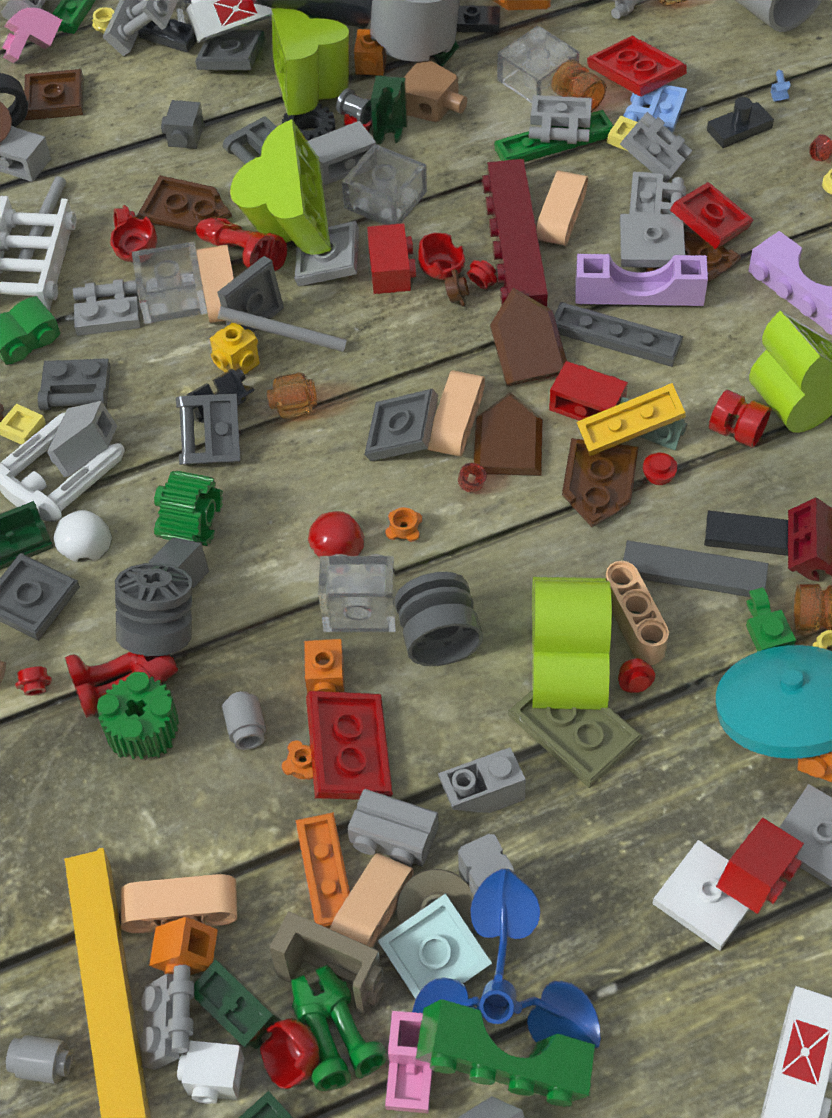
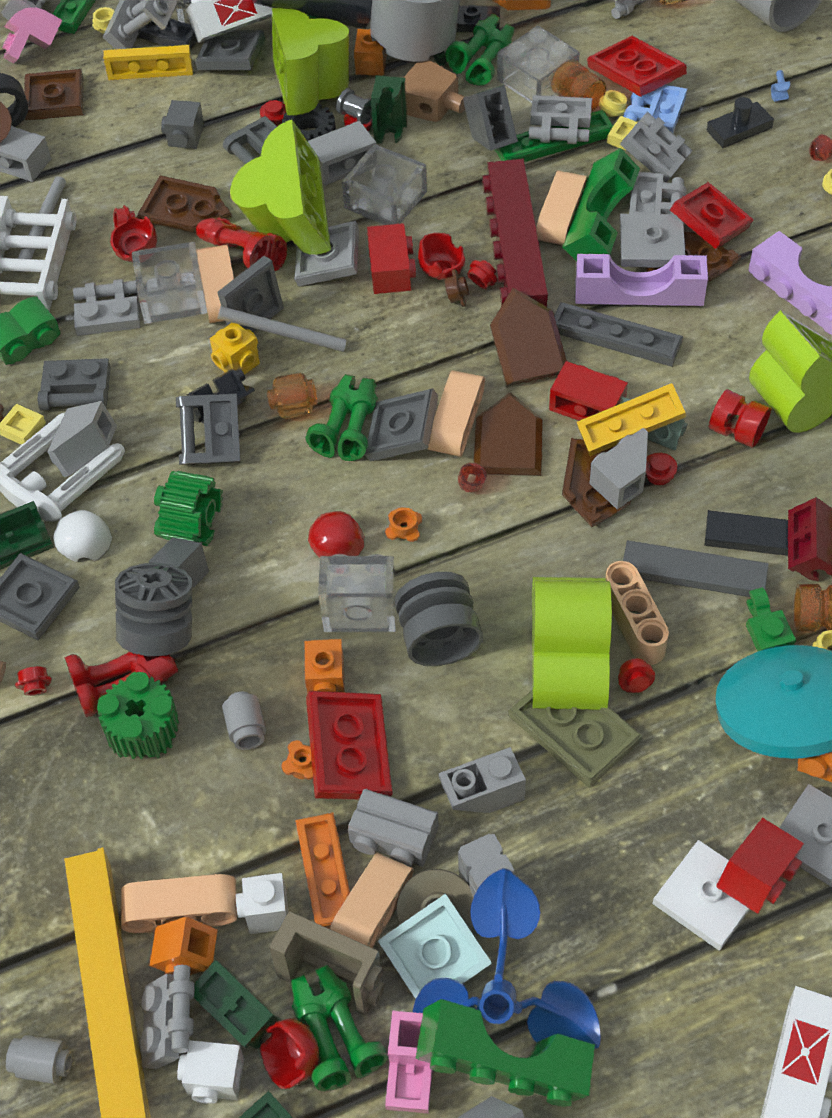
none -> yellow plate [103,45,193,80]
none -> white brick [236,873,288,934]
none -> red plate [260,100,287,127]
none -> green piece [305,374,378,461]
none -> green piece [446,14,515,86]
none -> dark grey torso [463,85,518,151]
none -> green arch [562,148,640,261]
none -> light grey slope [589,428,648,509]
none -> light yellow plate [599,90,628,117]

